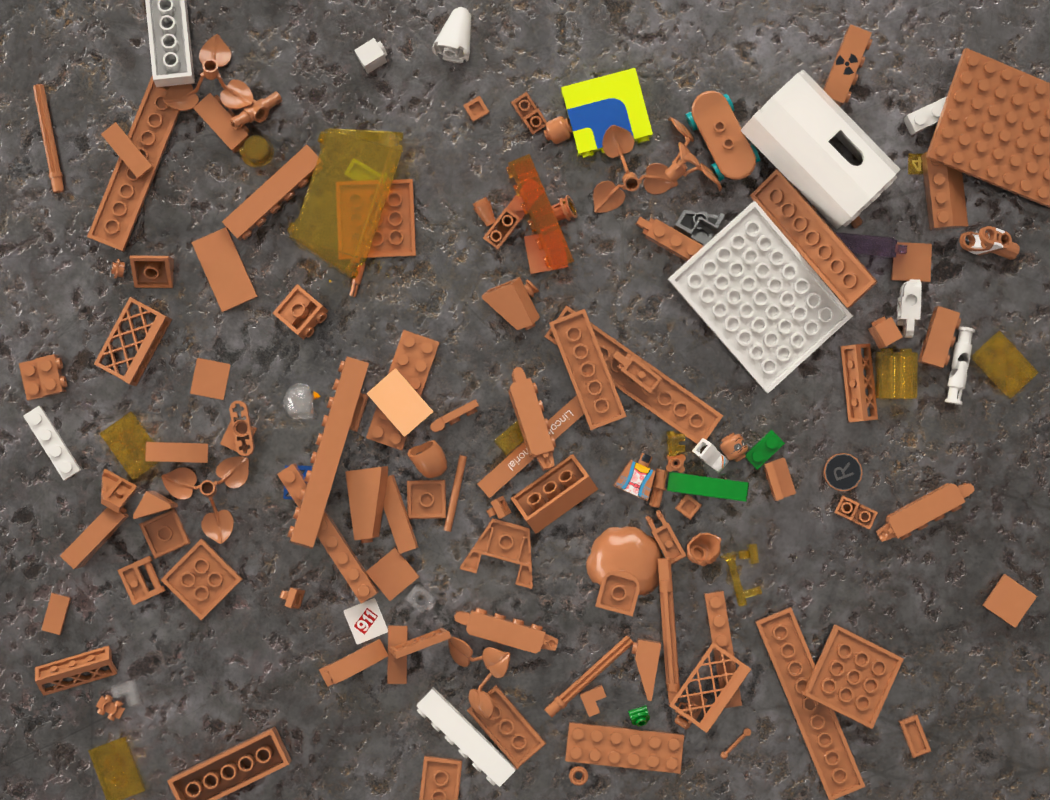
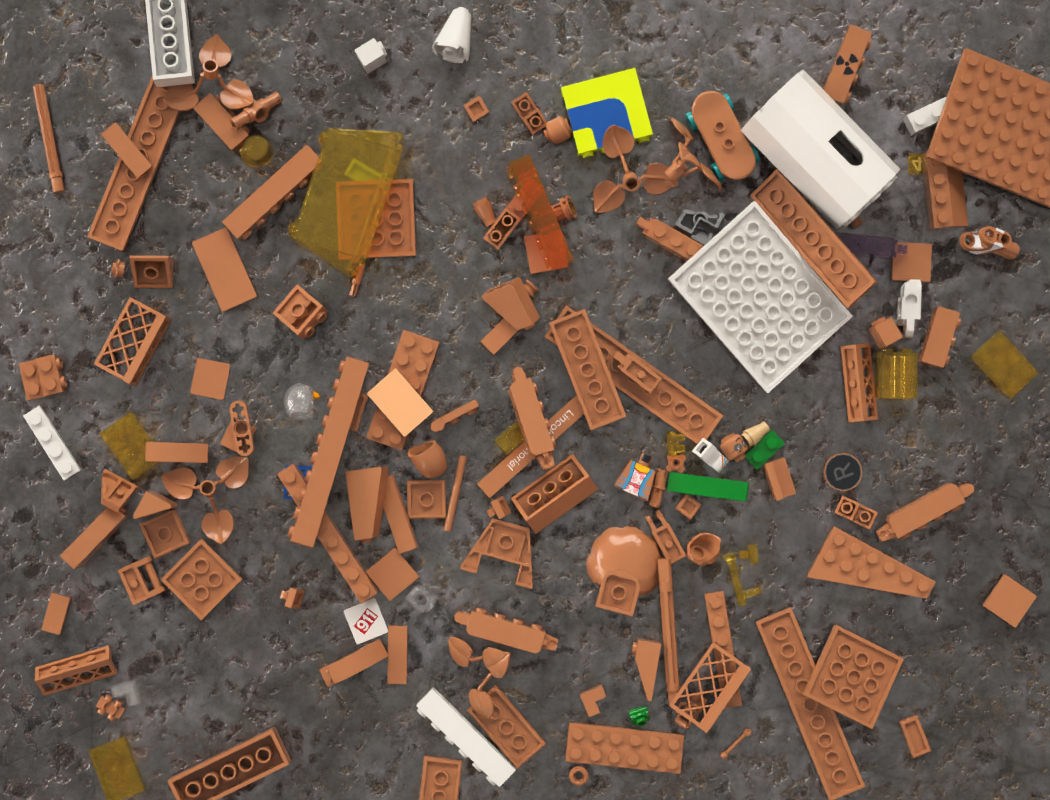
nougat tile [389,628,451,659] -> none
nougat axle [544,636,633,718] -> none
white piece [945,326,975,405] -> none
none -> nougat tile [480,318,519,355]
none -> tan cone [741,422,770,448]
none -> nougat wing [806,526,936,599]

